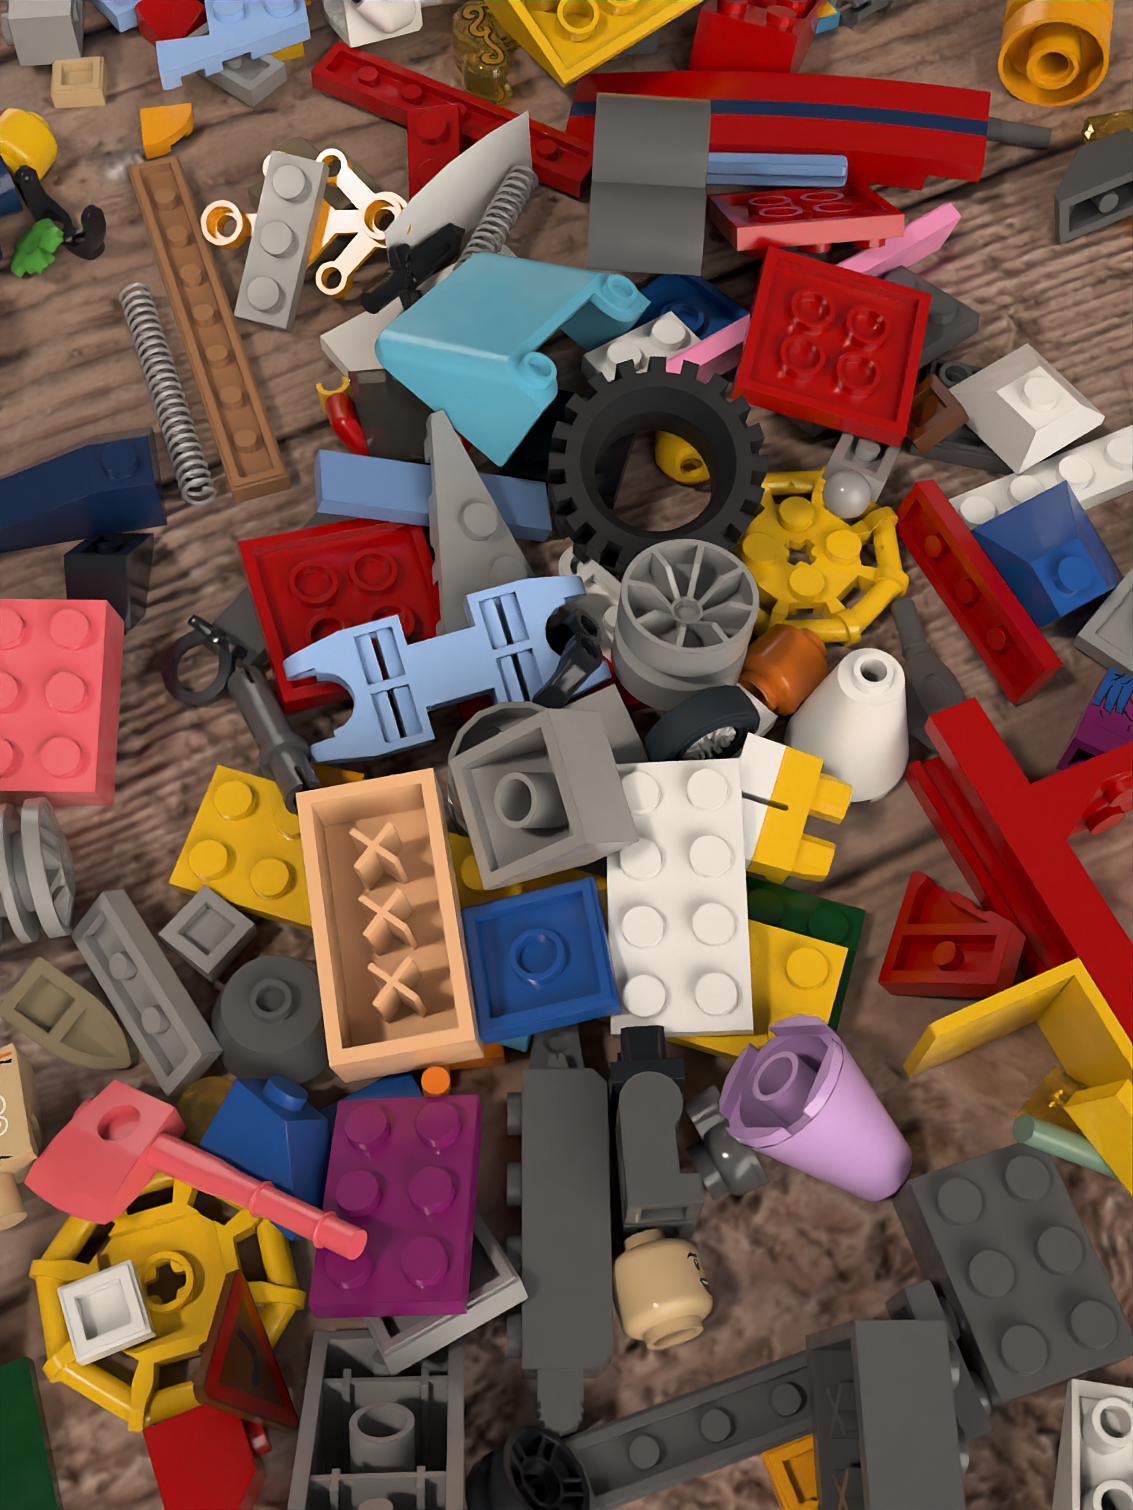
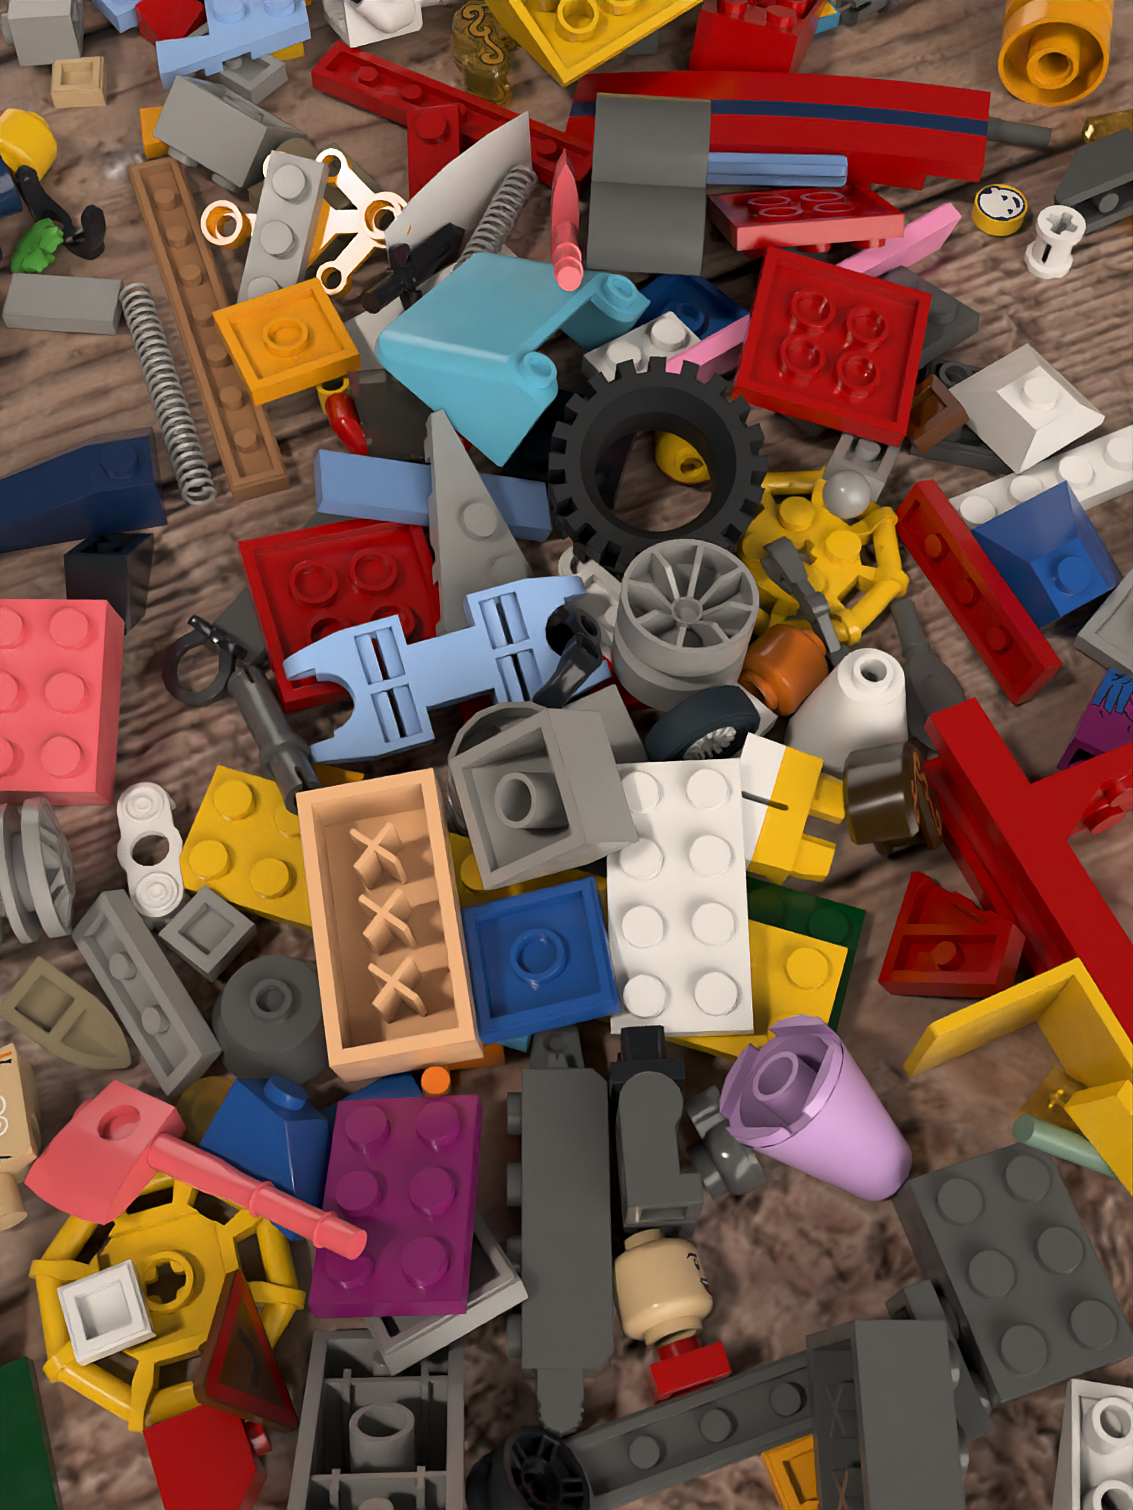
none -> light grey tile [2,273,126,335]
none -> white piece [117,782,191,932]
none -> light grey slope [152,75,308,194]
none -> light orange plate [212,277,362,407]
none -> coral piece [550,149,584,291]
none -> red plate [645,1336,732,1405]
none -> dark grey piece [760,536,851,674]
none -> dark brown animal [842,741,944,857]
none -> tile [971,184,1028,236]
none -> white bush [1024,205,1086,279]

